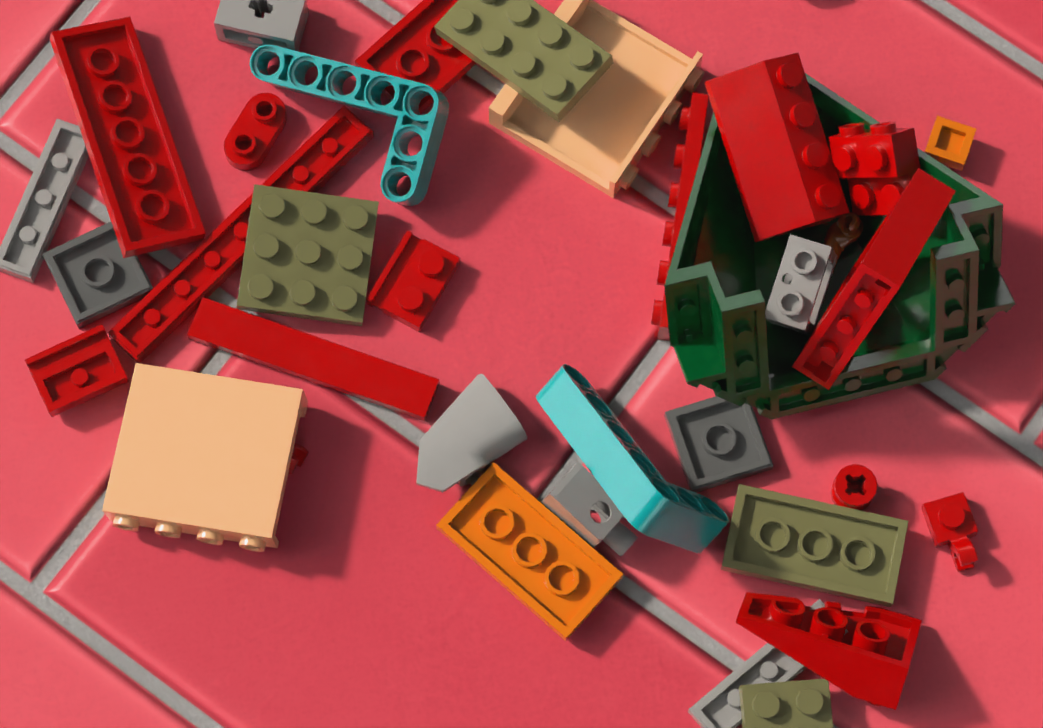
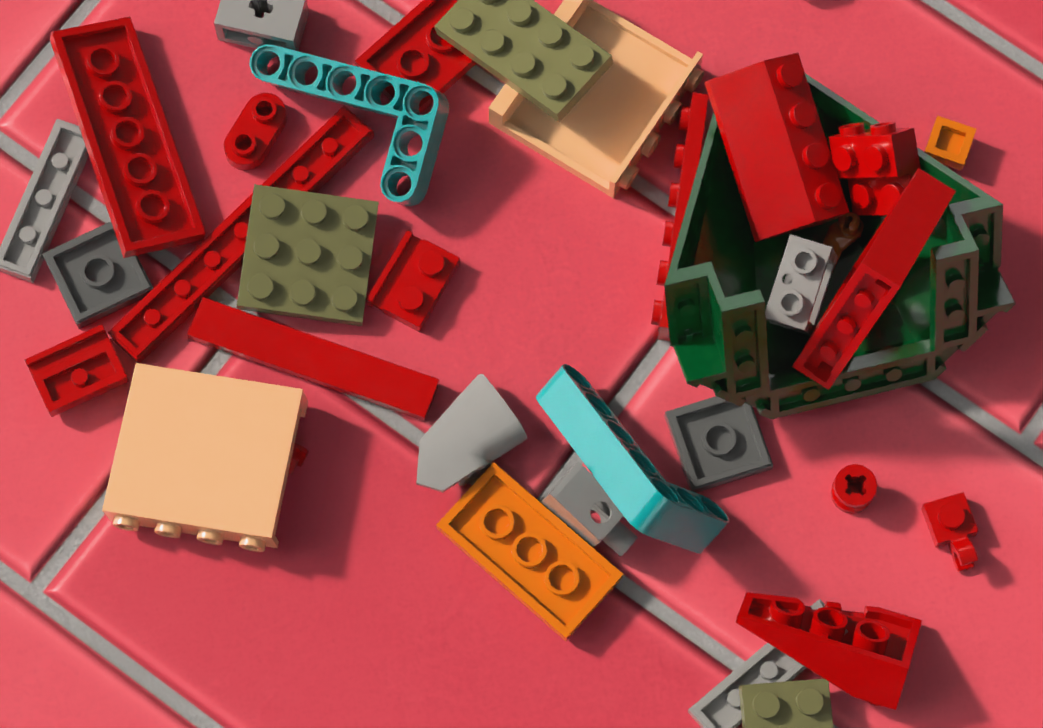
olive plate [721,484,908,607] -> none

